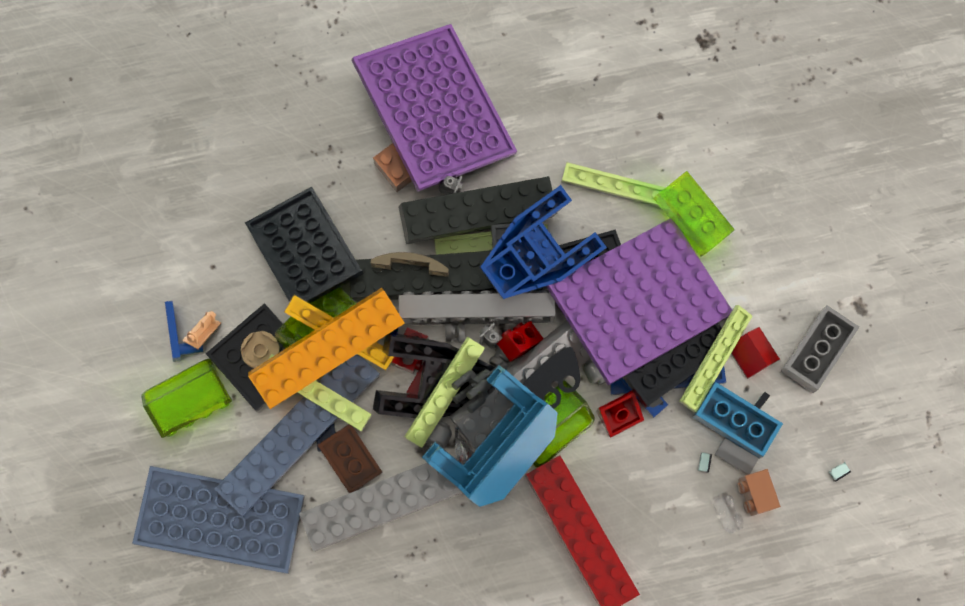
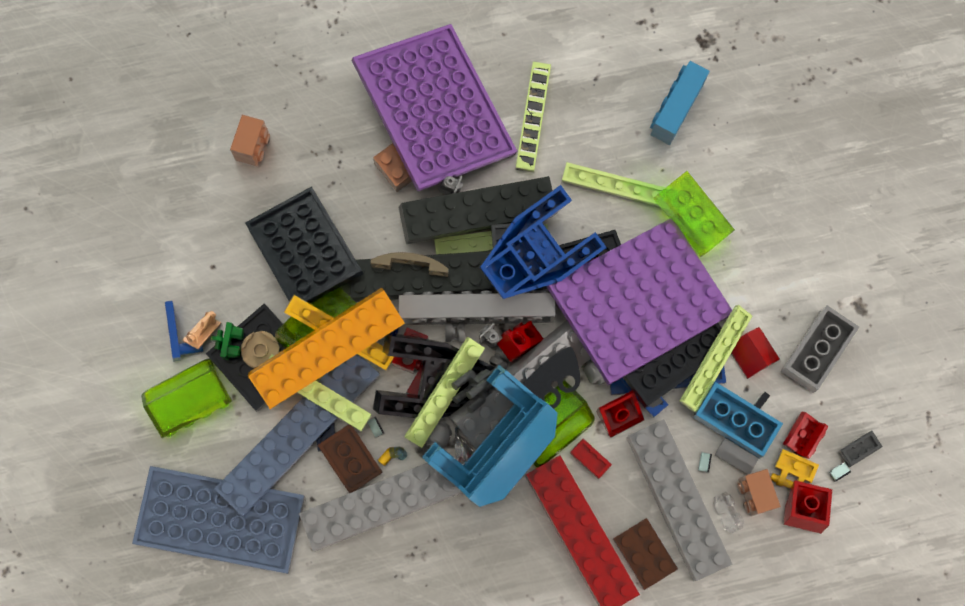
none -> green hips [210,322,244,360]
none -> nougat brick [230,114,270,166]
none -> light aqua piece [367,416,384,438]
none -> arm [378,446,407,466]
none -> tile [516,62,551,172]
none -> red plate [570,438,612,479]
none -> reddish brown plate [613,518,678,590]
none -> light grey brick [627,420,732,581]
none -> dark azure brick [650,61,710,145]
none -> yellow plate [770,449,819,489]
none -> red bracket [783,411,828,459]
none -> red slope [783,480,833,534]
none -> dark grey plate [839,430,883,467]

